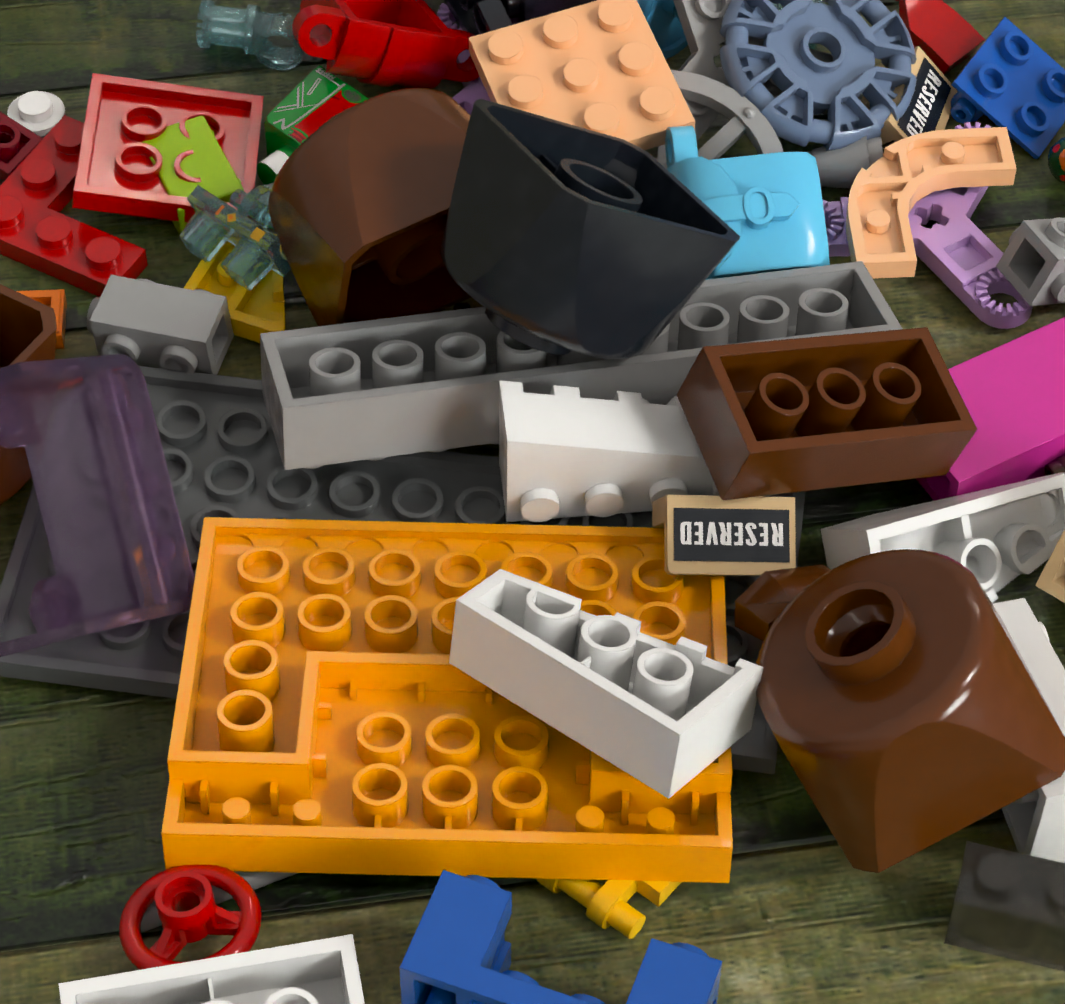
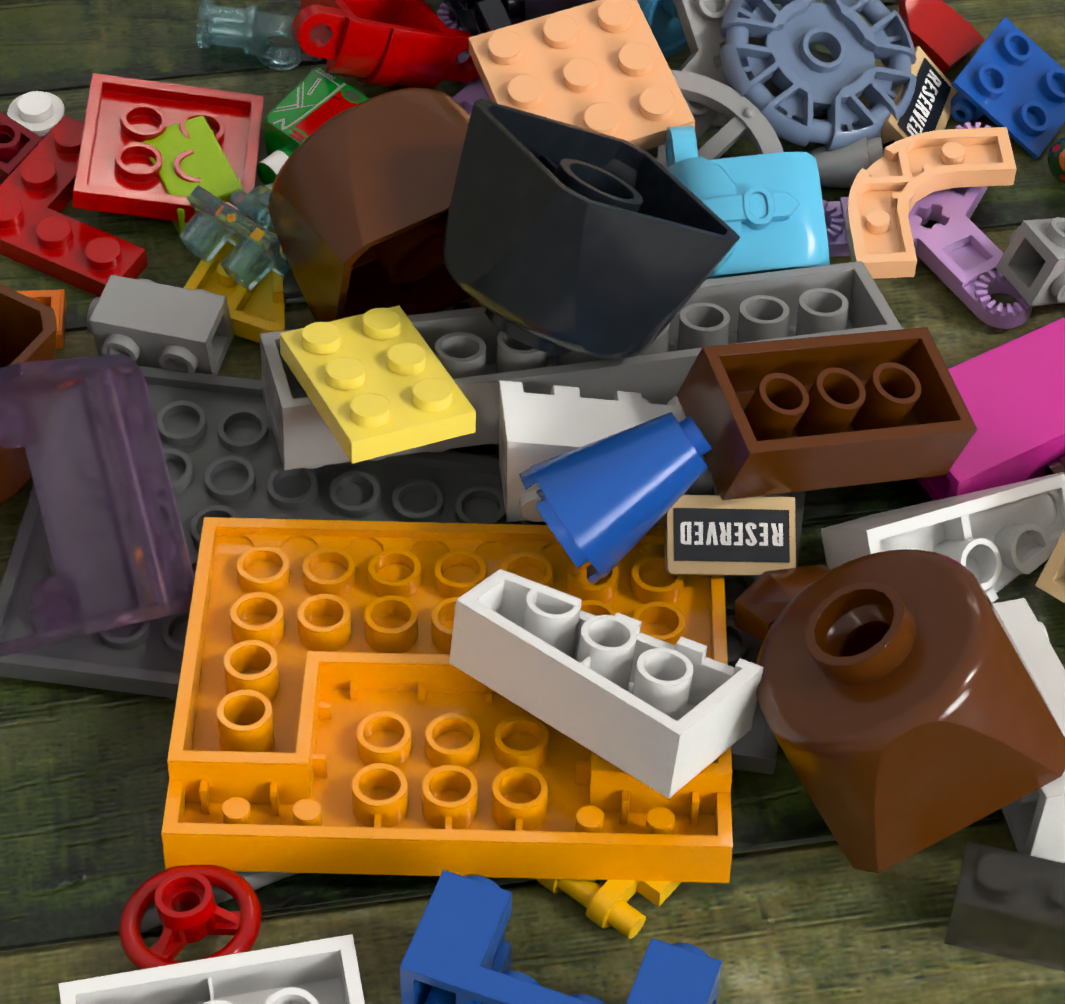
none -> light yellow plate [280,305,476,464]
none -> blue cone [519,412,712,584]

